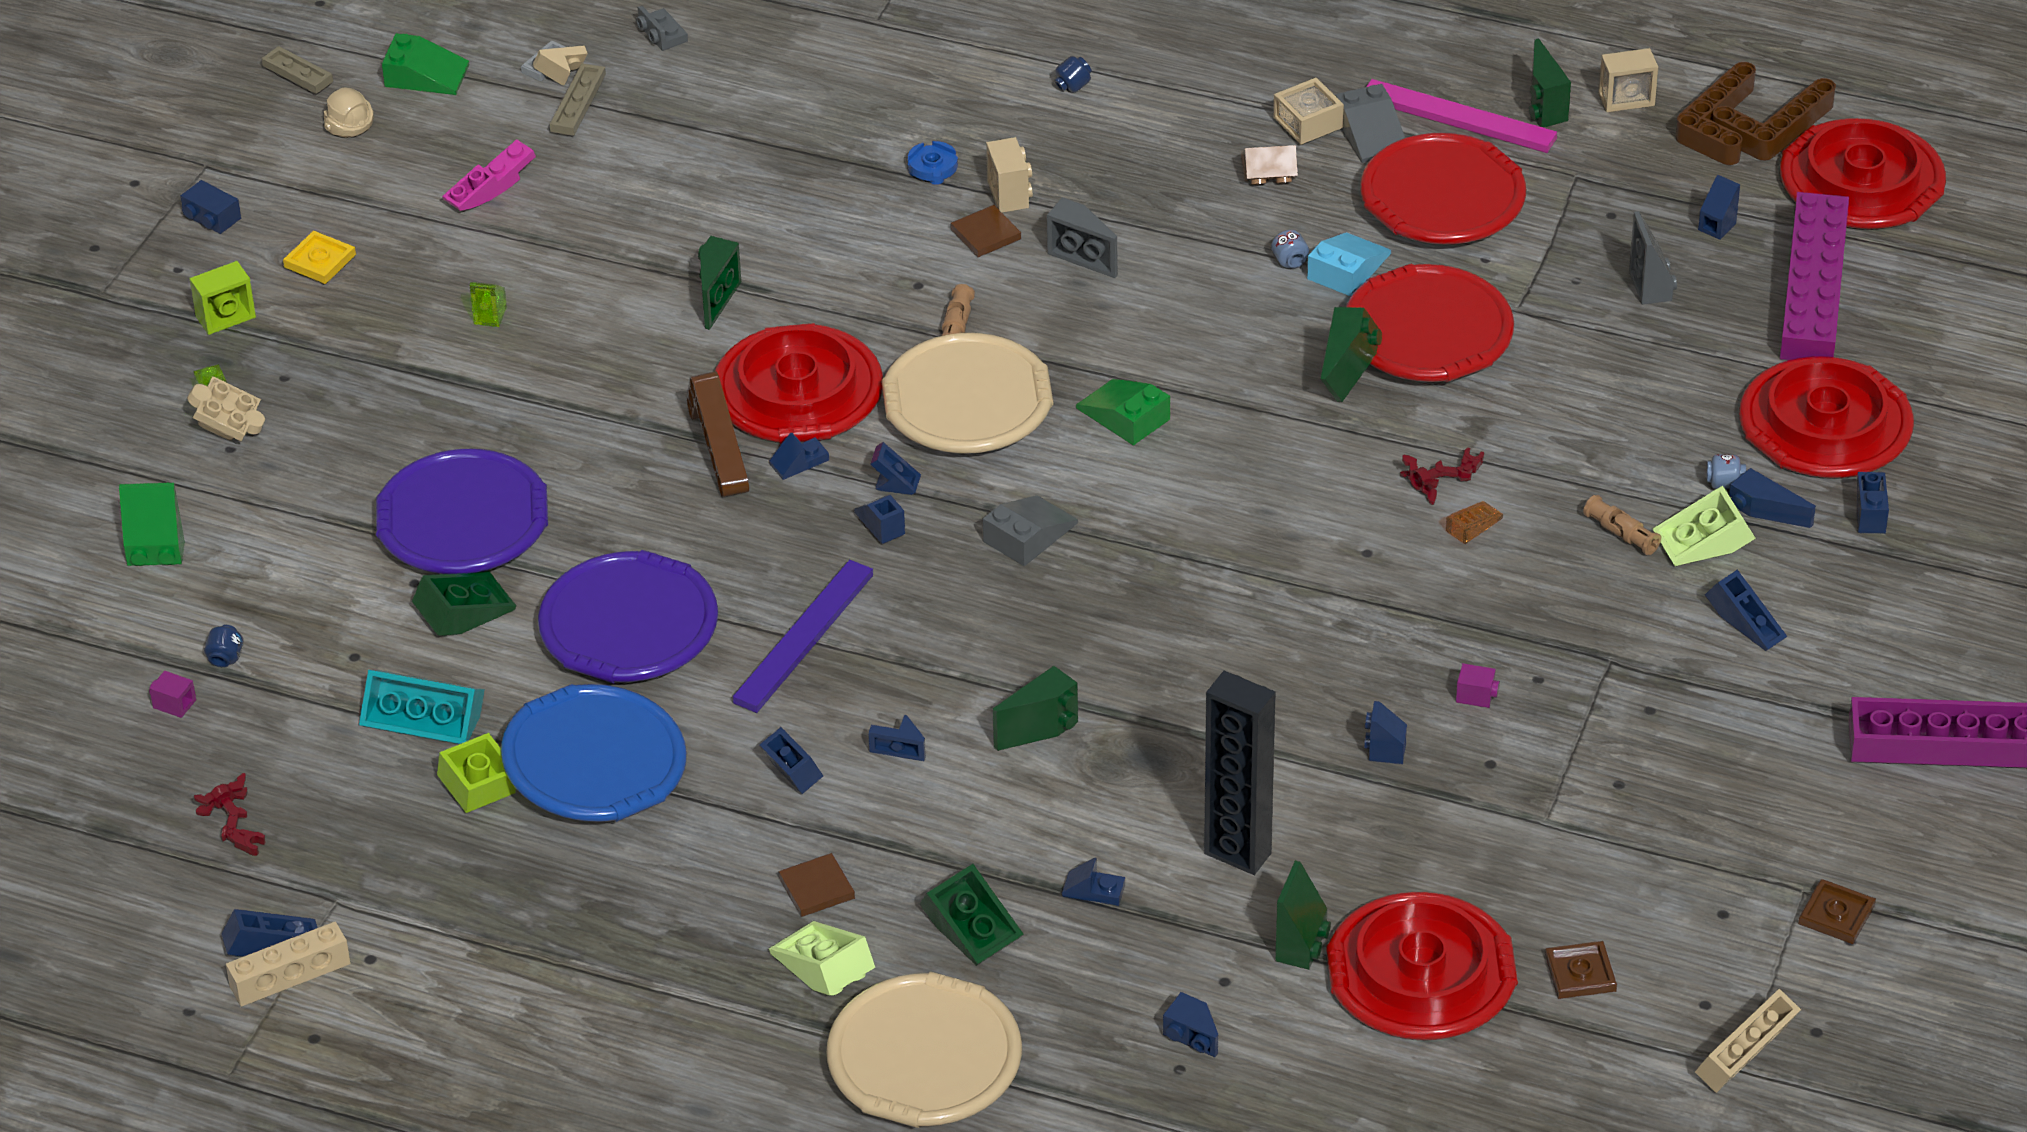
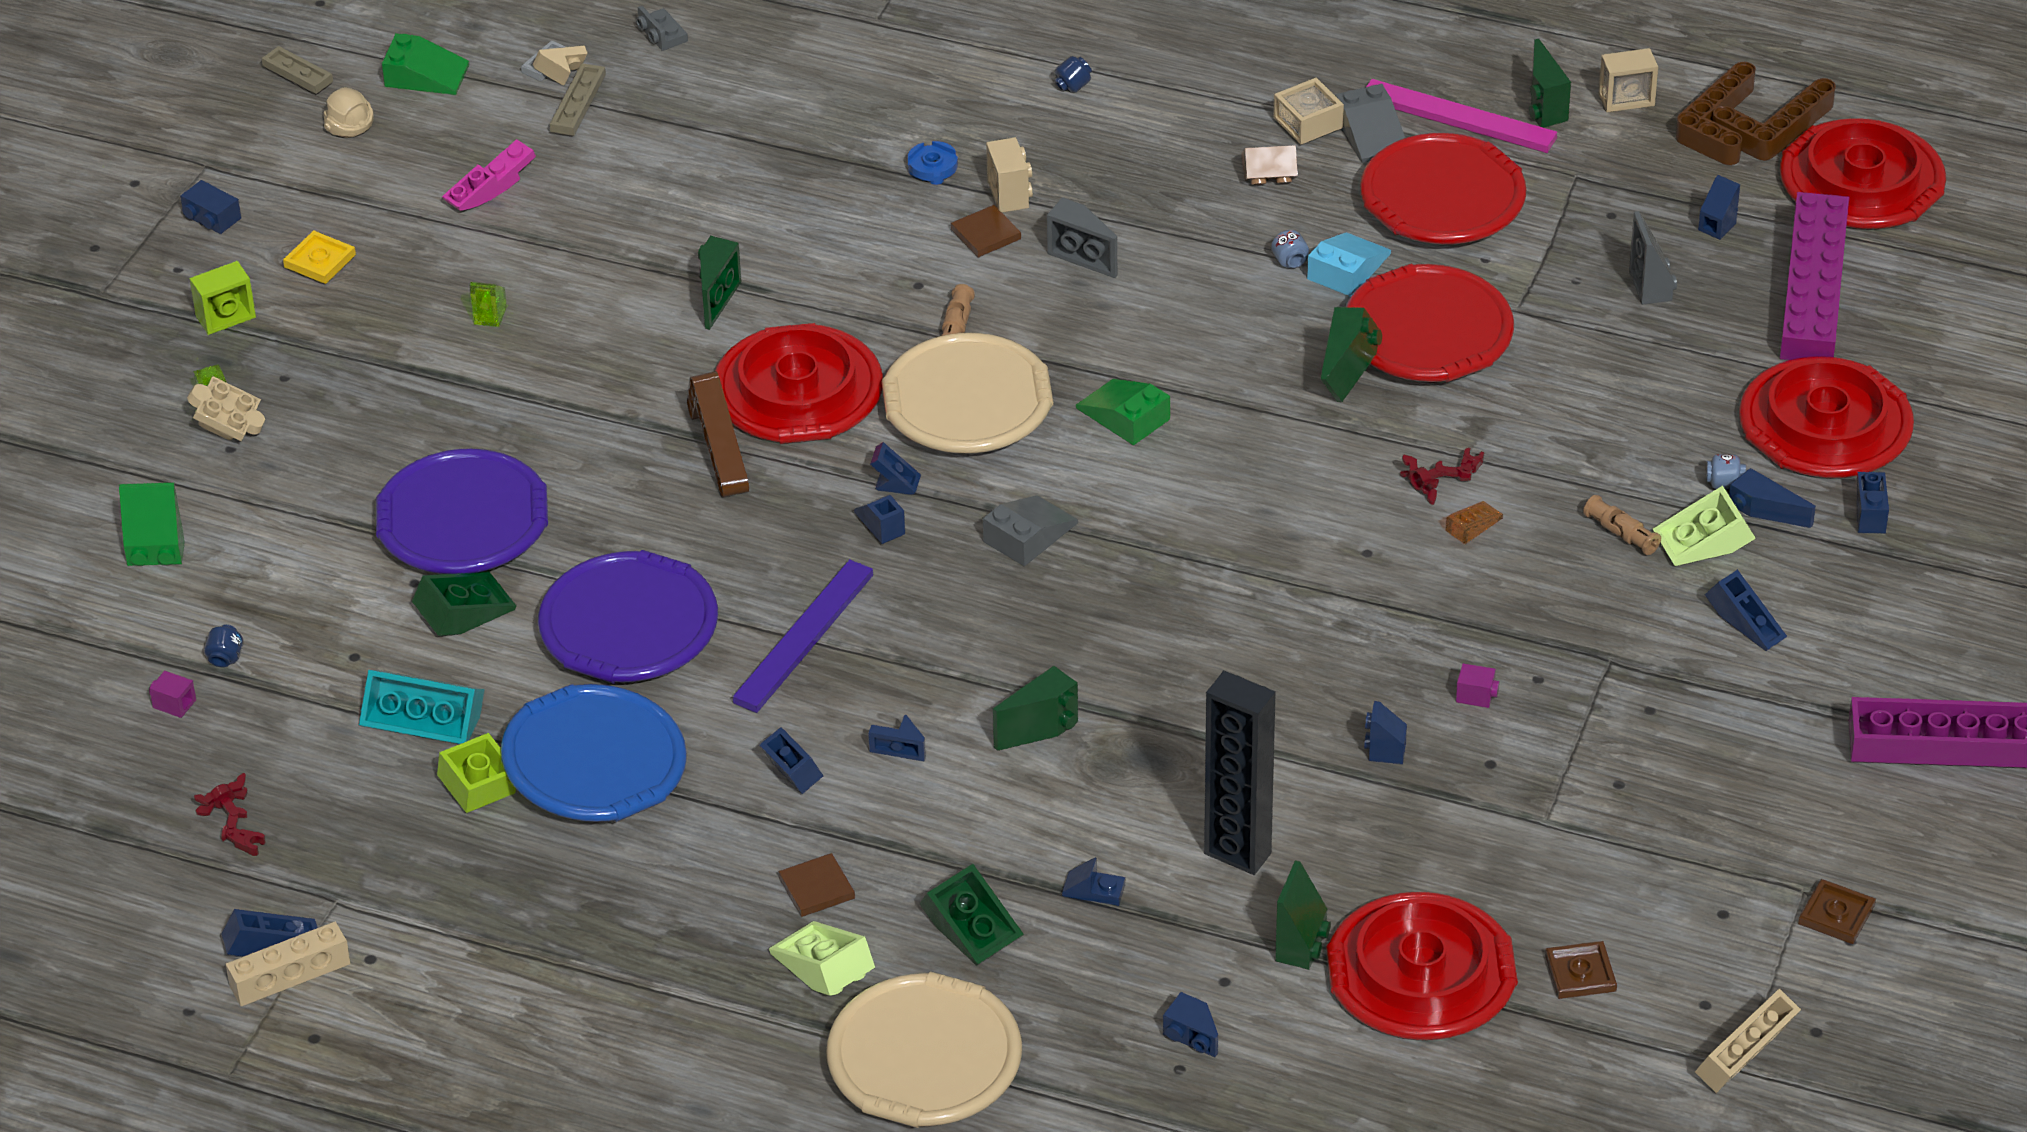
dark blue slope [769,433,829,480] -> none

